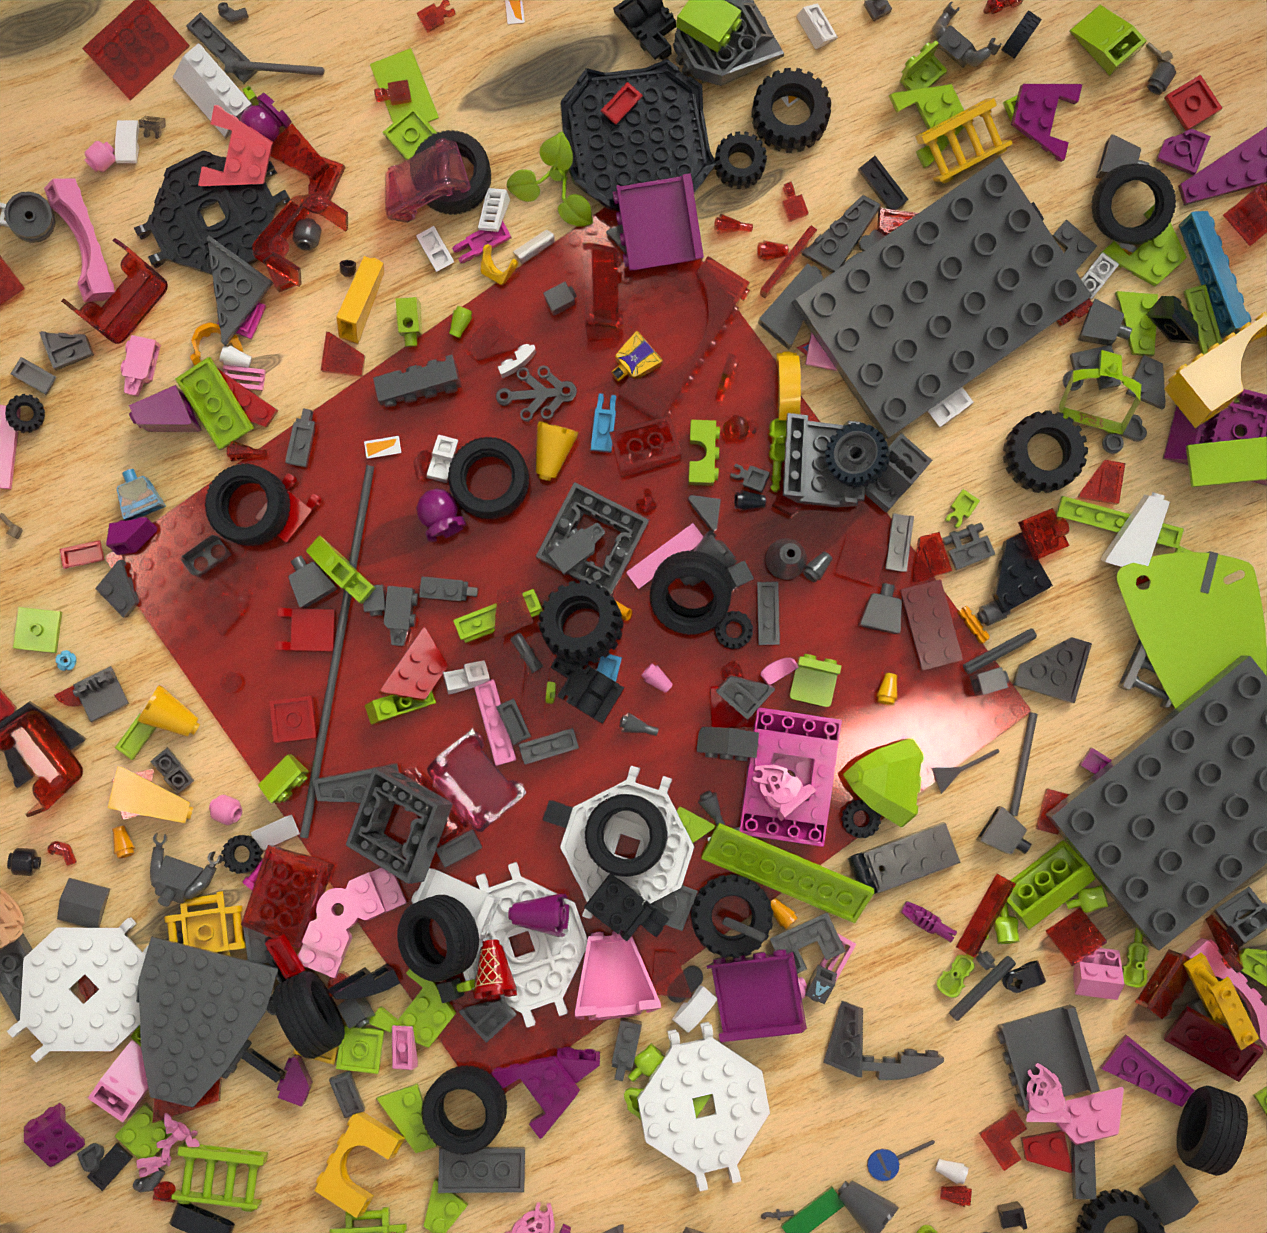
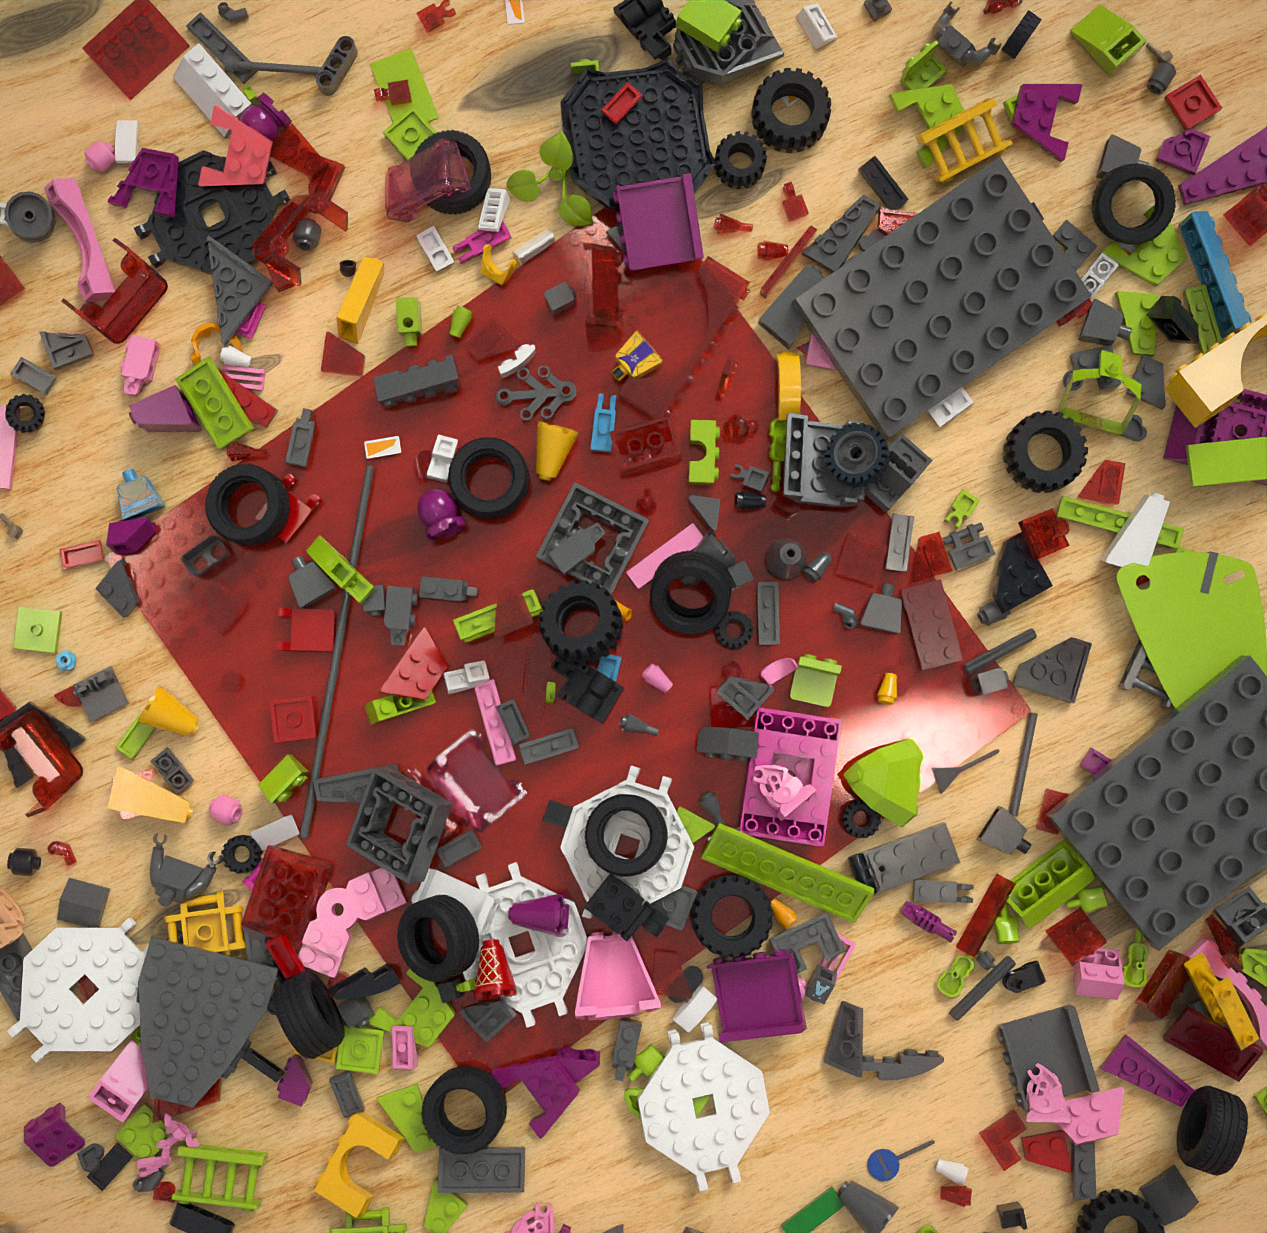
light orange cone [112,826,135,859] -> none
clear smoke tile [139,116,166,139] -> none
dark grey axle [510,633,543,674] -> none
black tile [721,916,765,942] -> none
dark grey hand [761,1209,794,1220] -> none
light orange axle [958,606,990,644] -> none
dark grey plate [1102,433,1124,454] -> none
none -> magenta wing [107,148,179,218]
none -> dark grey beam [316,36,358,96]
none -> lime bracket [571,59,600,77]
none -> dark grey arm [832,602,857,630]
none -> dark grey hinge [913,879,974,903]

